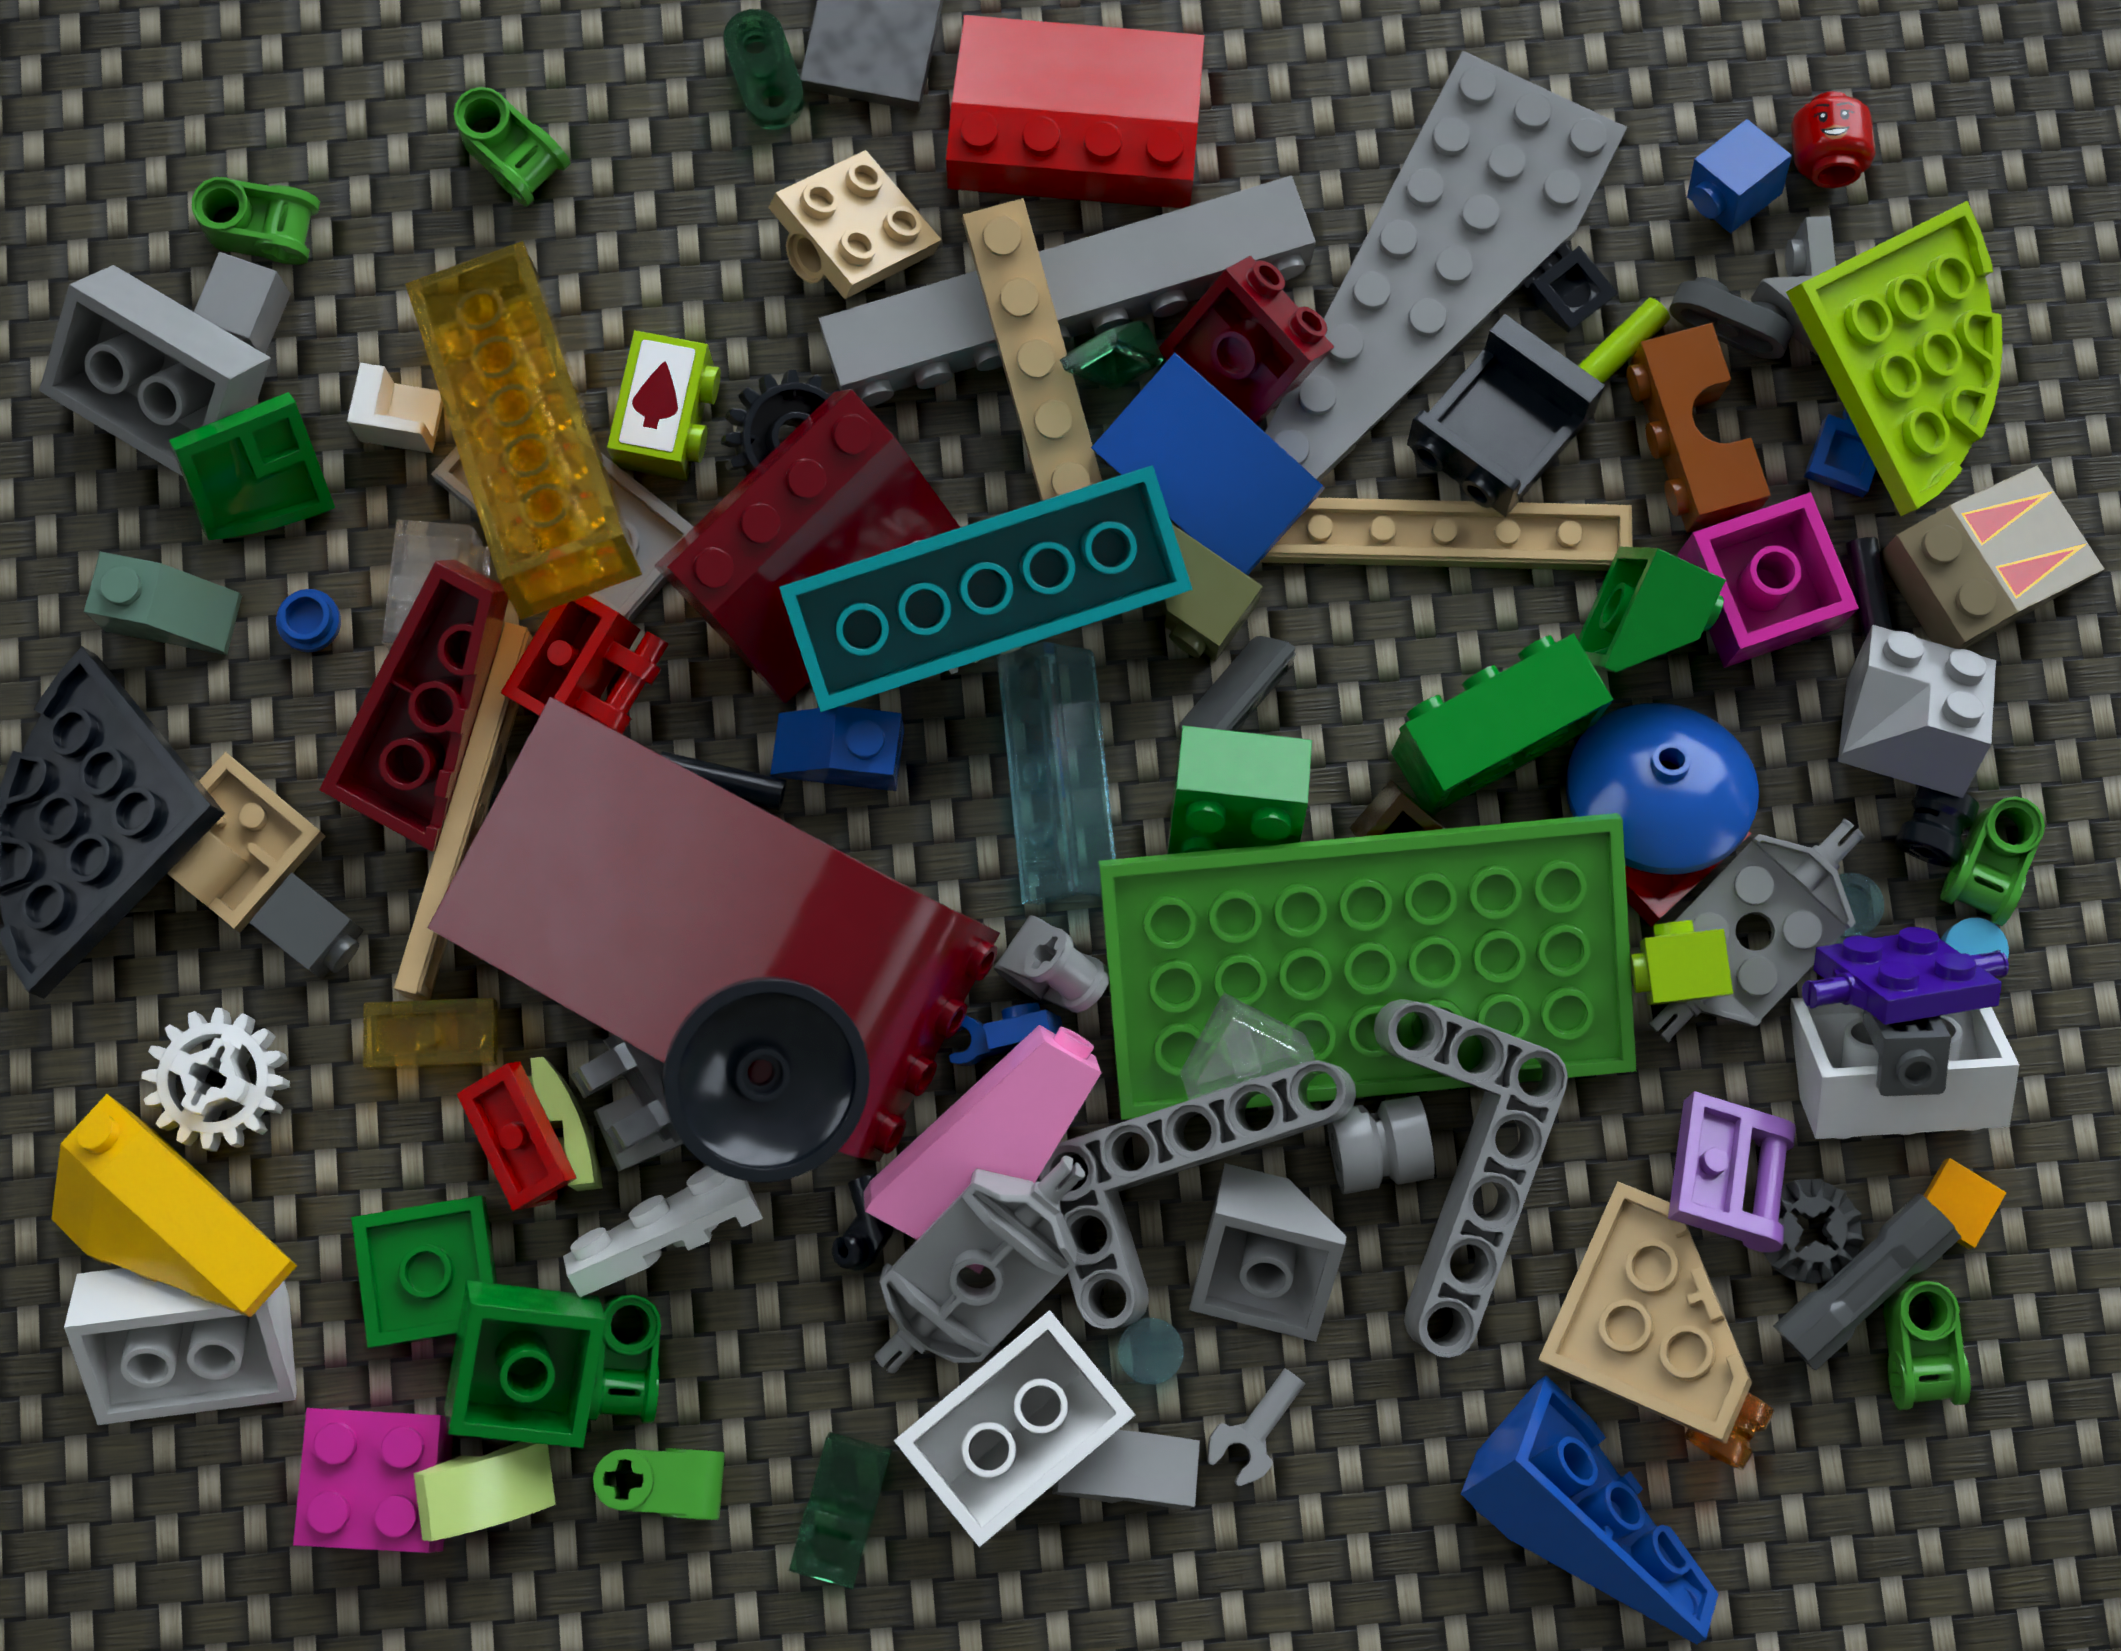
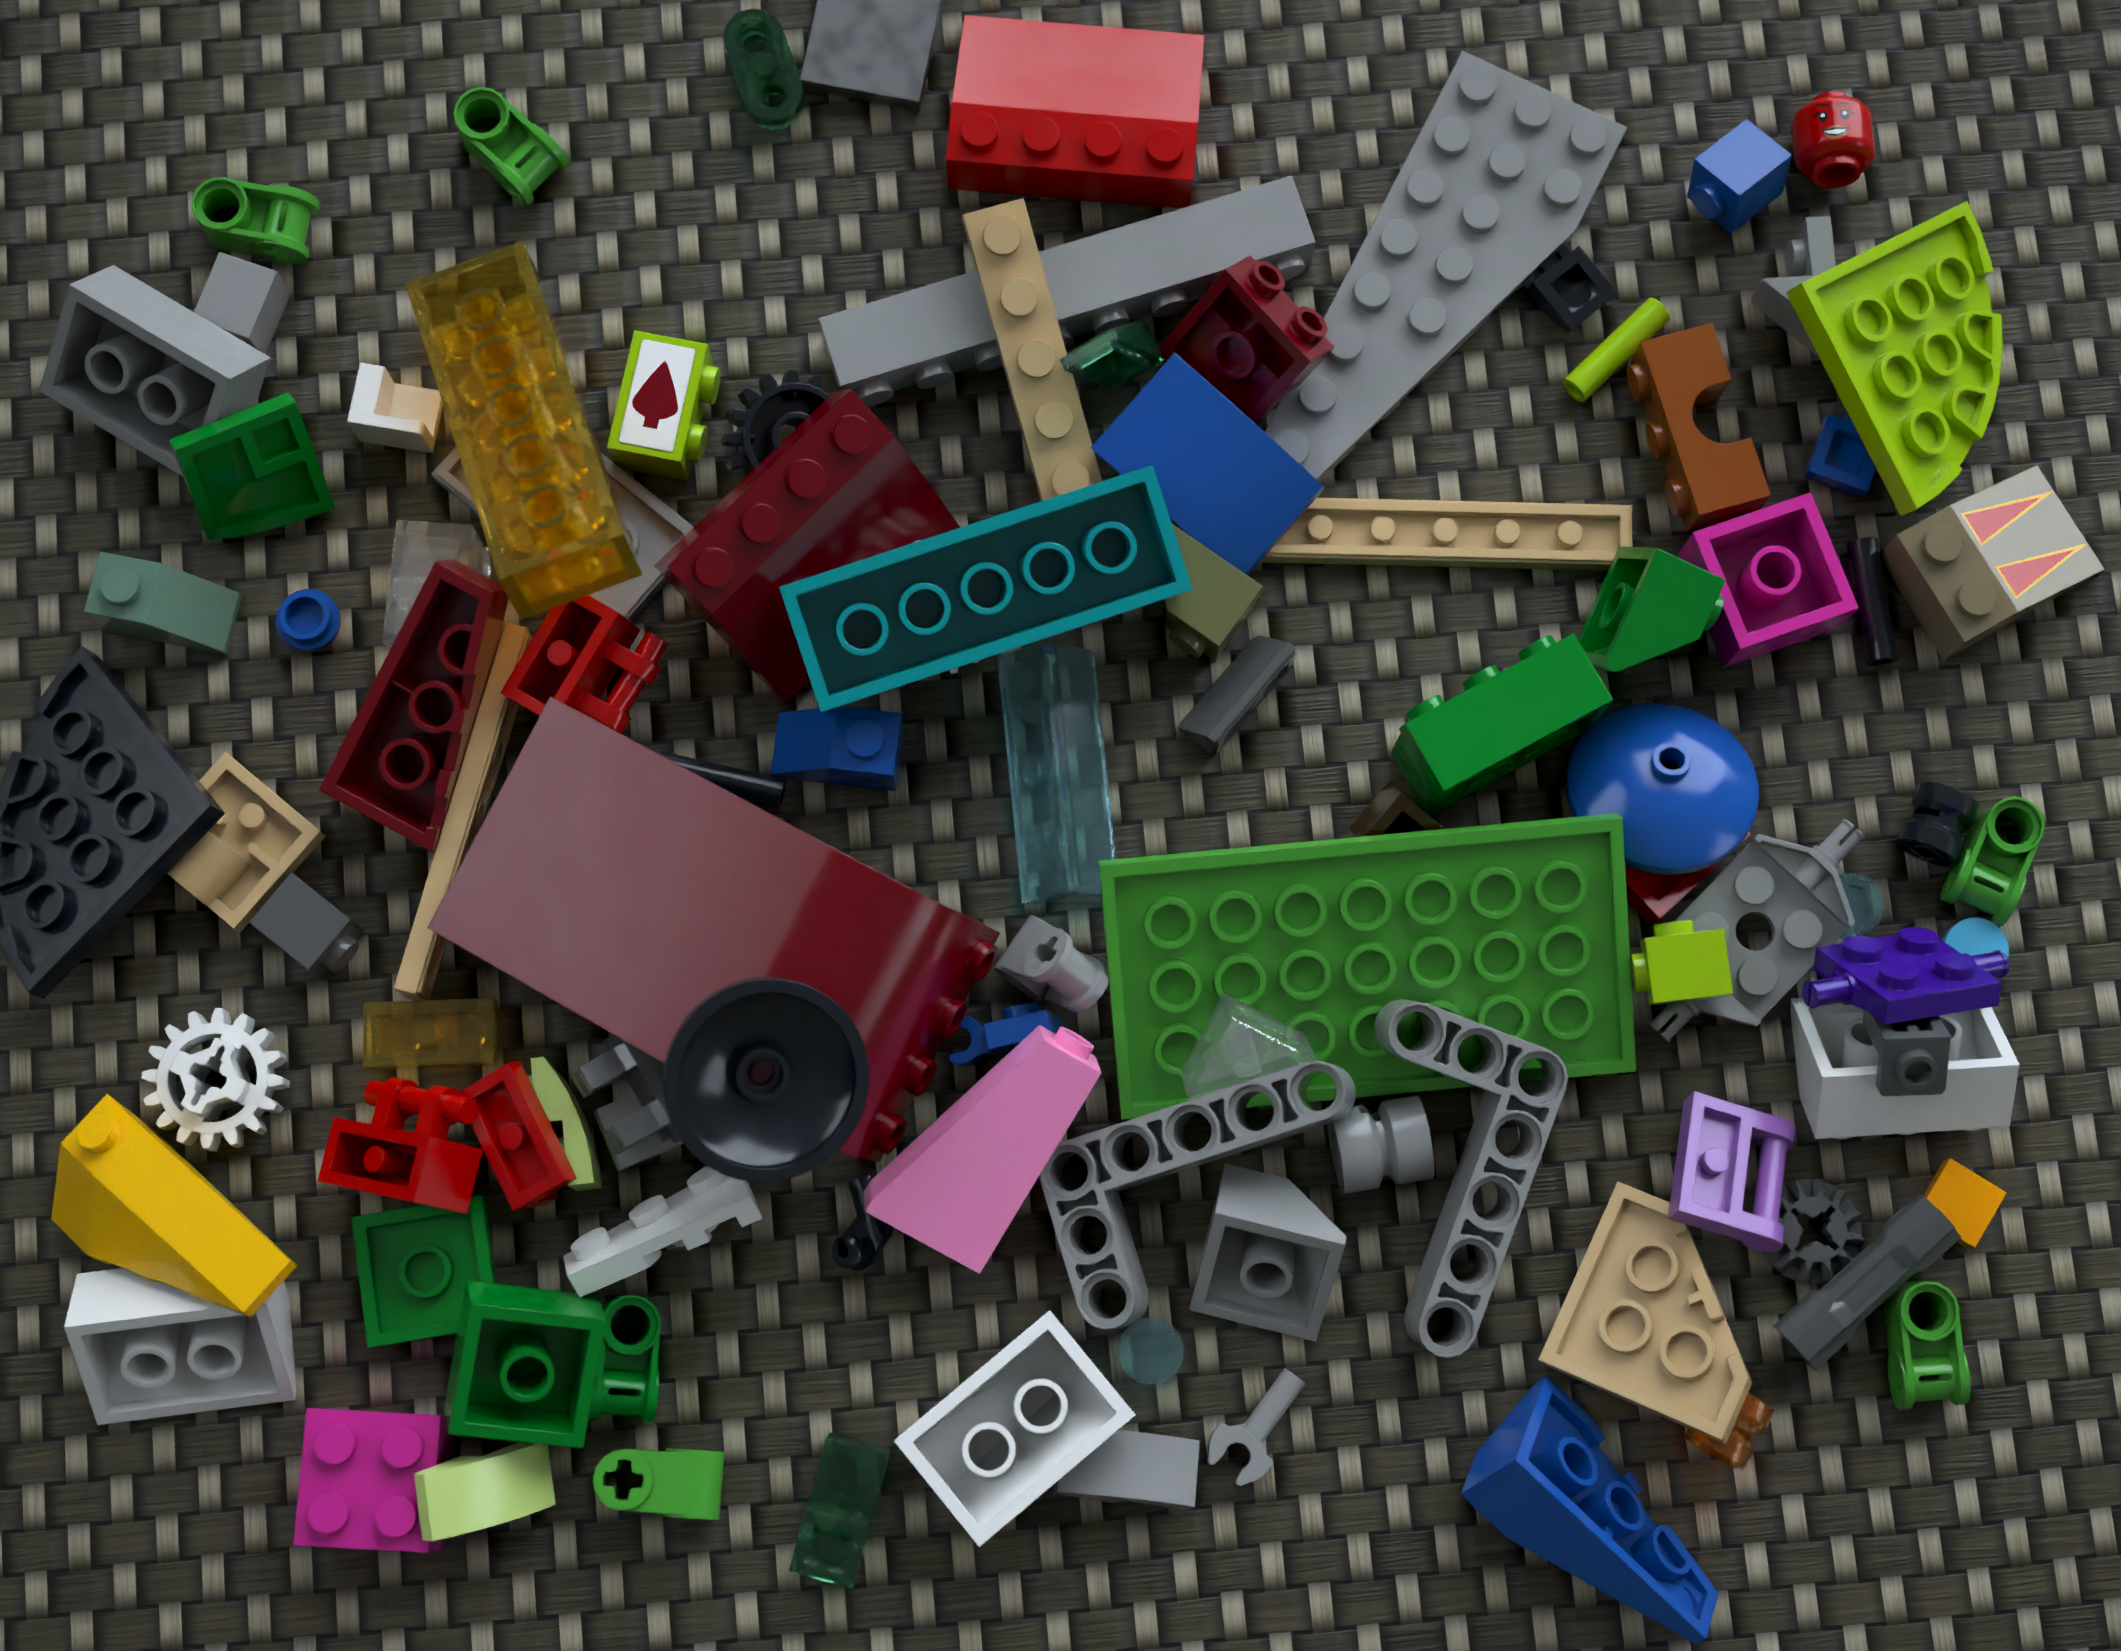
tan plate [769,150,942,299] -> none
light grey plate [875,1156,1085,1373] -> none
brick [1167,726,1312,854] -> none
black panel [1407,314,1605,517] -> none
dark grey plate [1669,277,1794,359] -> none
light grey slope [1838,625,1996,798] -> none
none -> red brick [318,1077,483,1214]

